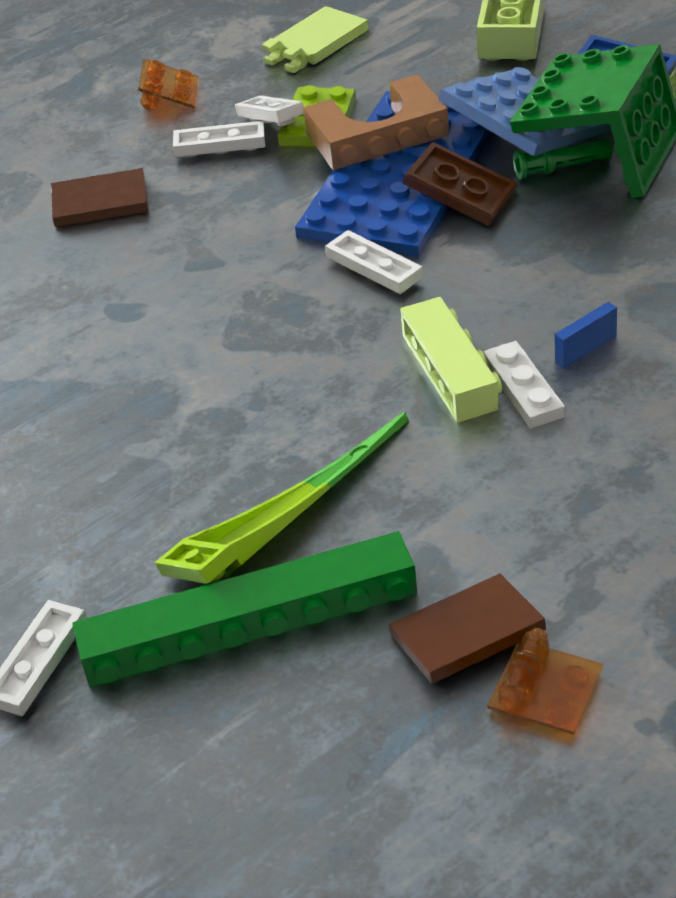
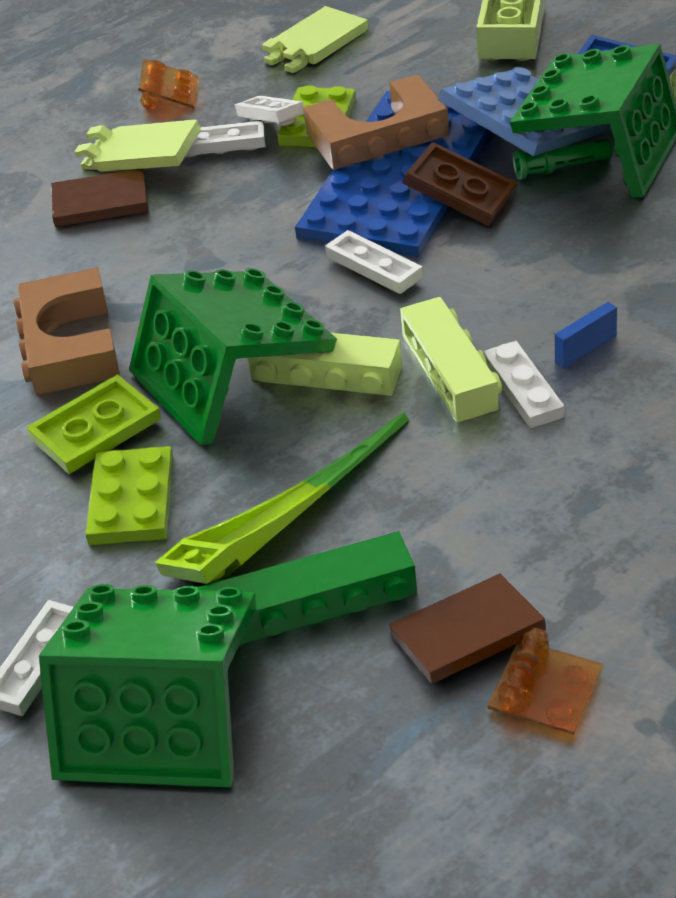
none -> medium nougat arch [13,267,120,395]
none -> lime plate [26,374,161,474]
none -> green bracket [39,584,256,787]
none -> yellowish green tile [74,119,201,172]
none -> lime plate [85,446,173,545]
none -> green bracket [129,268,337,445]
none -> yellowish green brick [248,333,402,396]

